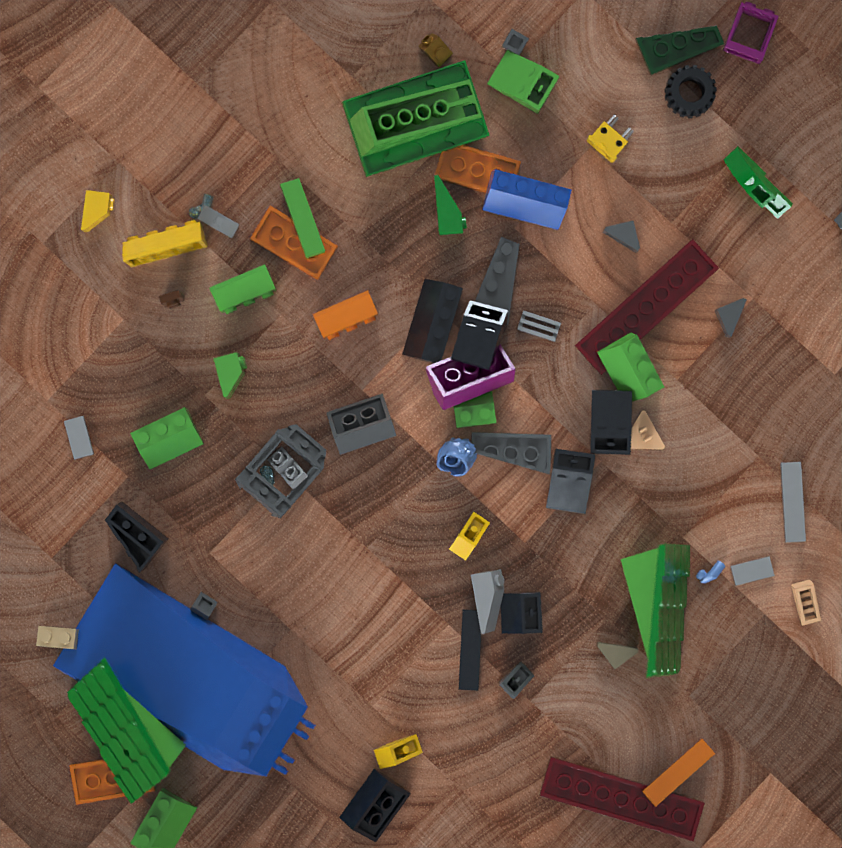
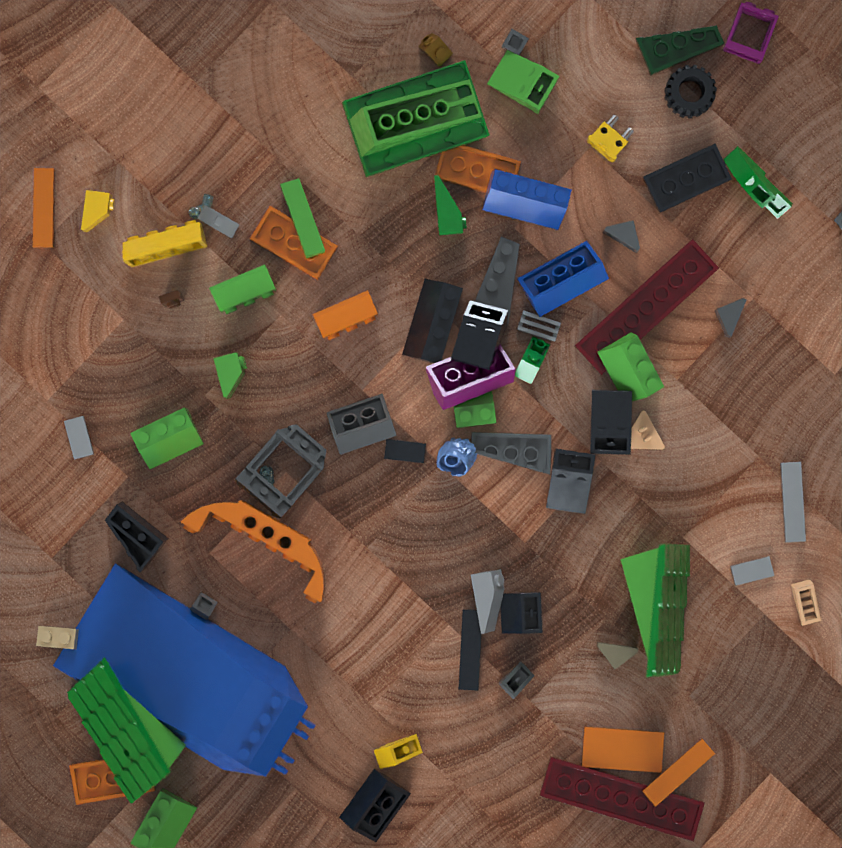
light grey slope [267,447,308,490] -> none
yellow slope [449,512,490,560] -> none
medium blue arm [696,561,725,584] -> none
none -> orange tile [33,168,55,248]
none -> orange slope [181,500,325,604]
none -> black tile [384,439,426,463]
none -> green slope [515,336,550,384]
none -> blue slope [518,241,609,317]
none -> orange tile [581,726,664,773]
none -> black plate [643,144,732,213]

